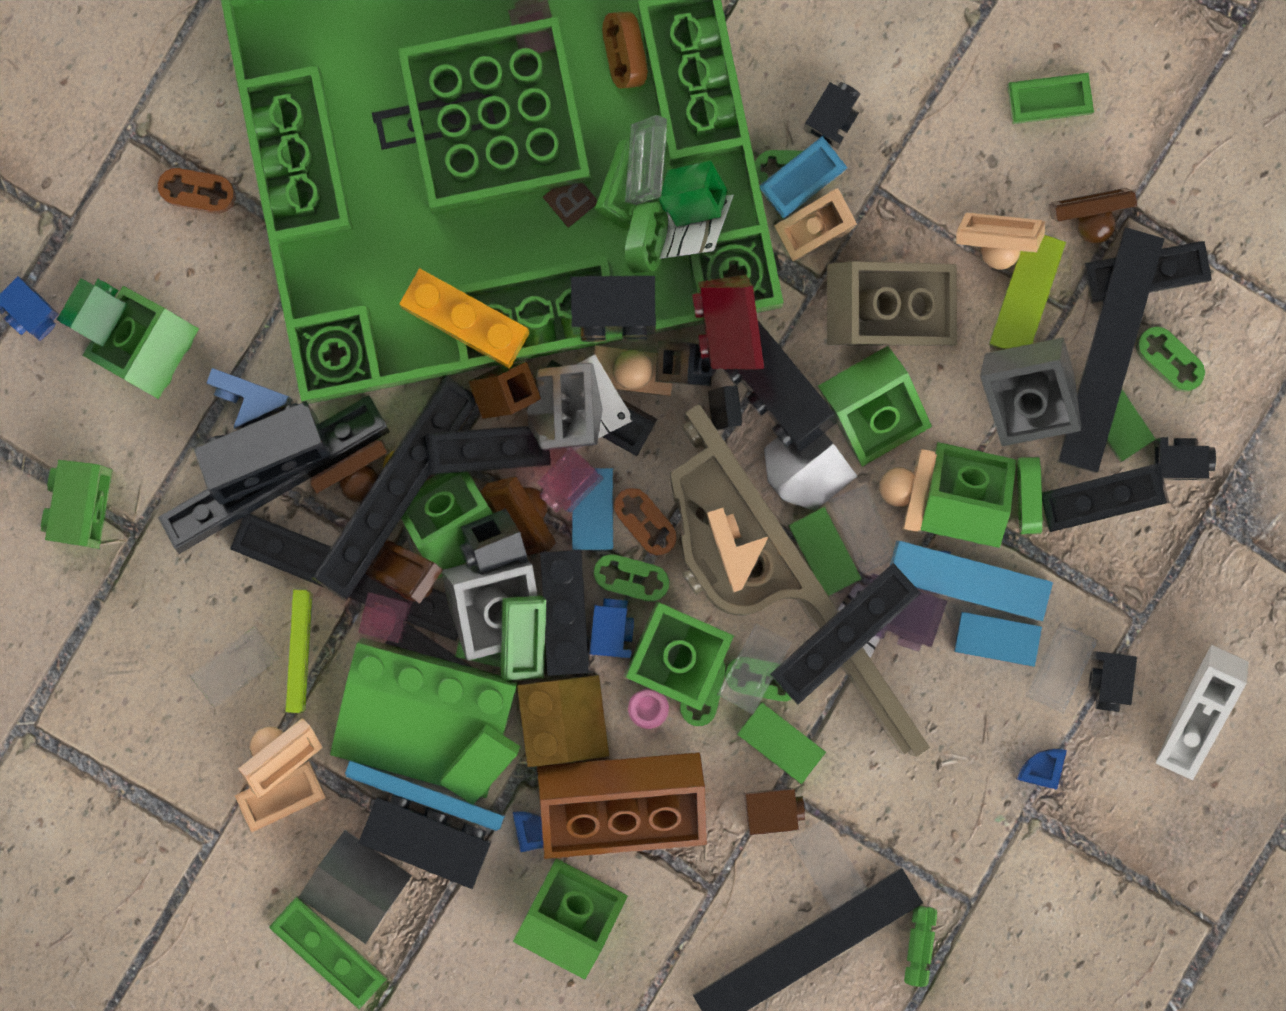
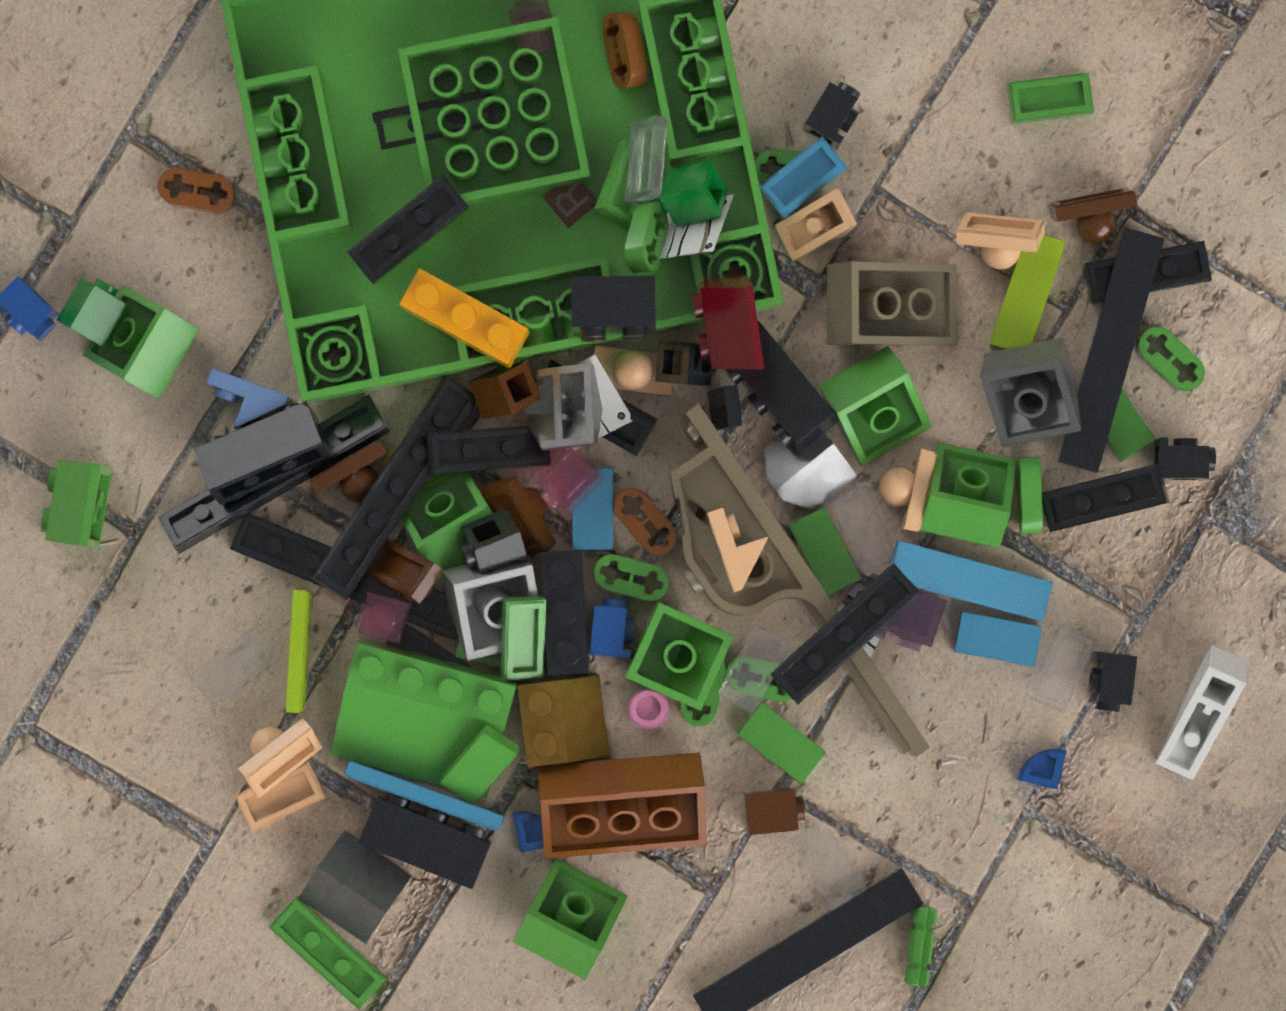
none -> black tile [347,175,469,285]

